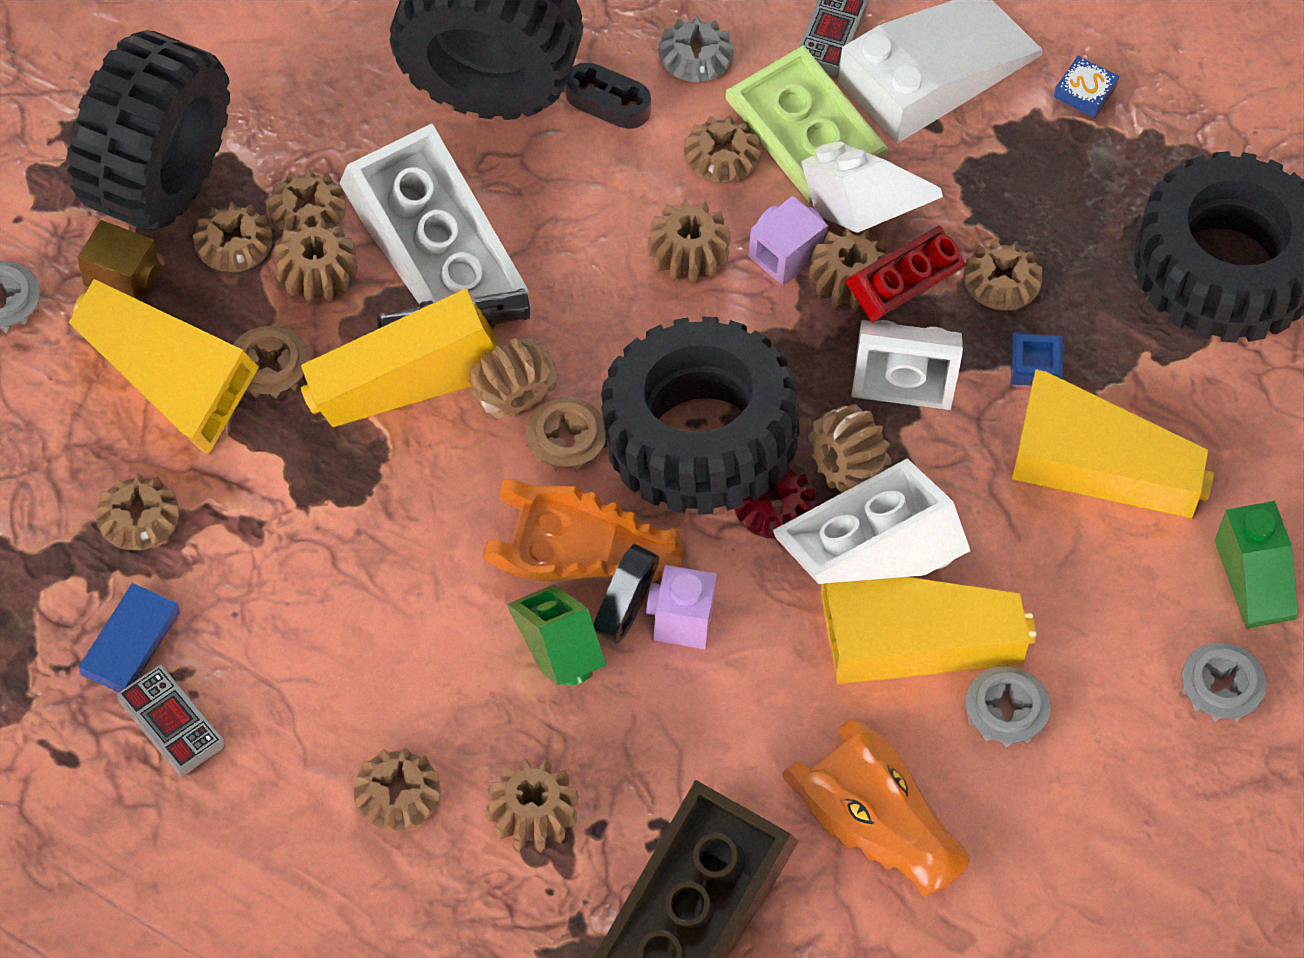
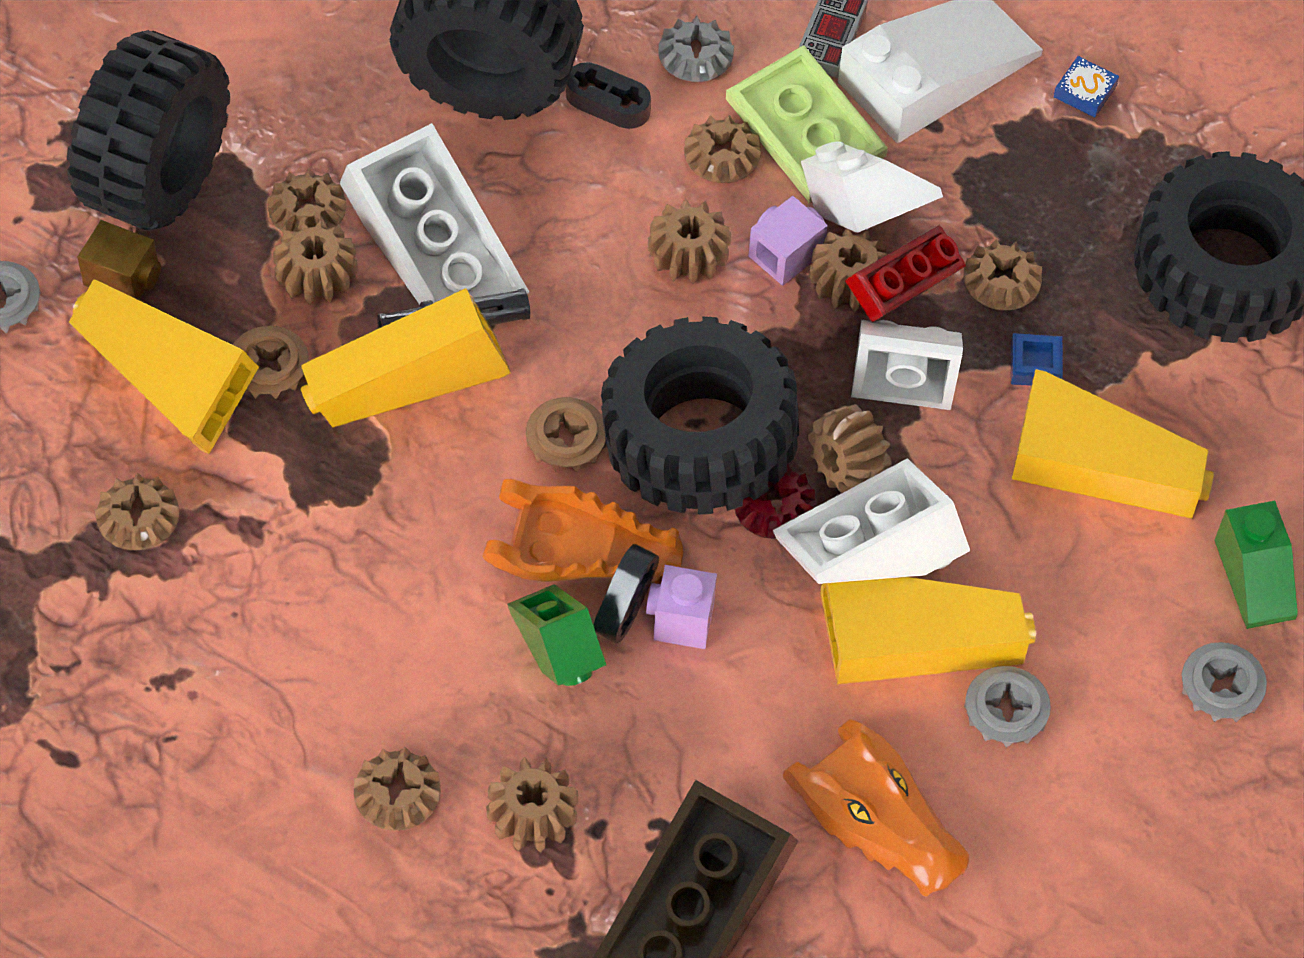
blue tile [79,583,180,692] -> none
tile [117,664,225,778] -> none
medium nougat gear [193,201,272,272] -> none
medium nougat gear [469,337,558,418] -> none

